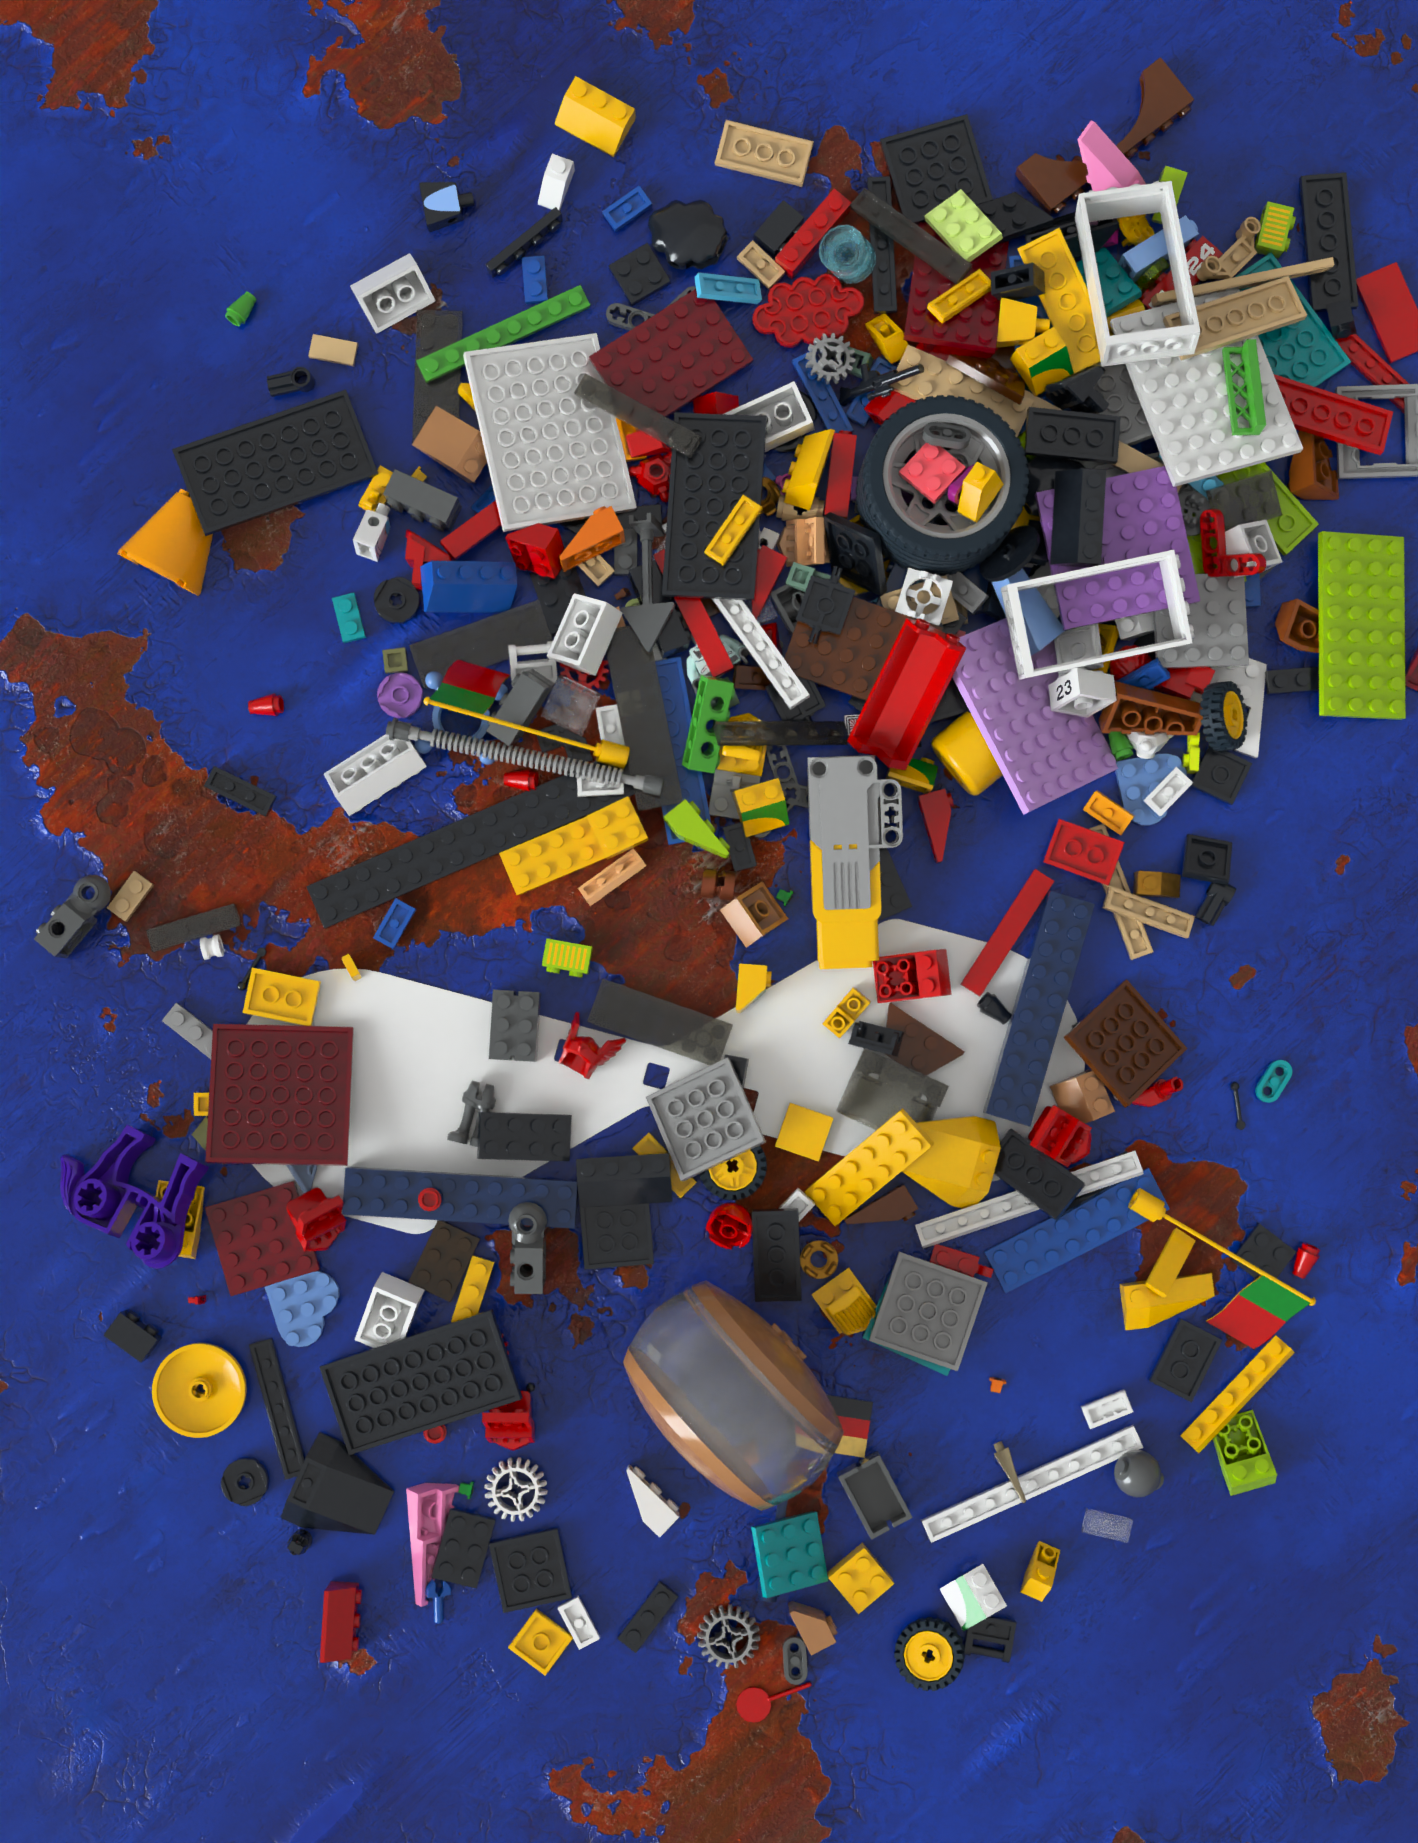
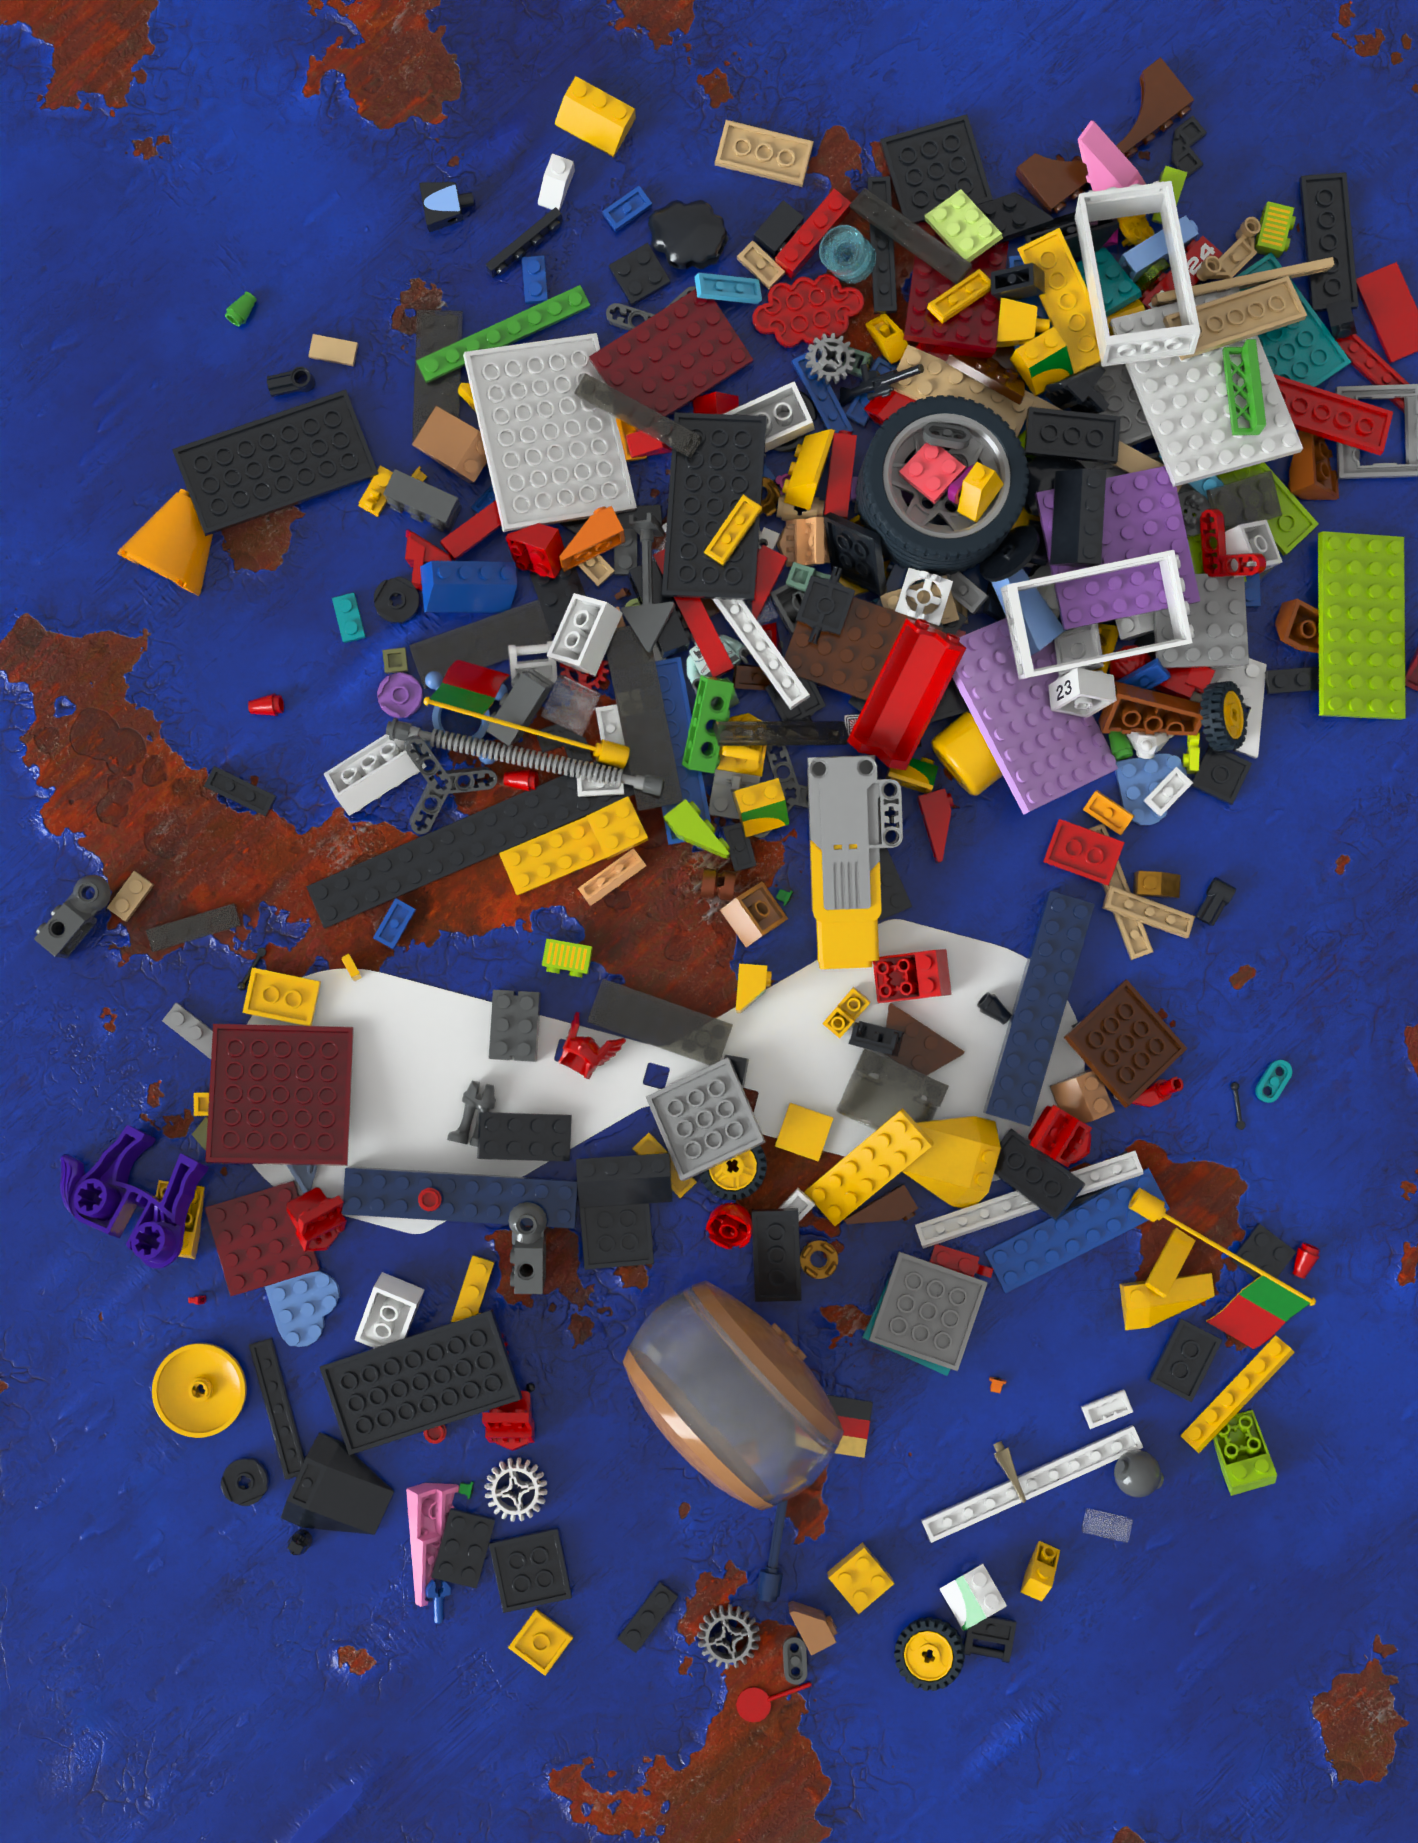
black brick [104,1310,162,1362] -> none
white wheel [200,934,224,960] -> none
red slope [320,1581,362,1663] -> none
white slope [350,253,436,334] -> none
white torso [353,503,390,562] -> none
dark brown plate [409,1220,481,1302] -> none
white plate [558,1595,600,1650] -> none
white slope [626,1464,679,1537] -> none
red rock [628,451,672,502] -> none
teal plate [751,1511,828,1598] -> none
yellow piece [812,1268,877,1335] -> none
dark grey piece [837,1451,913,1540] -> none
red tile [960,869,1054,997] -> none
black tile [1182,834,1232,885] -> none
none -> dark grey piece [404,735,497,835]
none -> black tile [1171,116,1207,180]

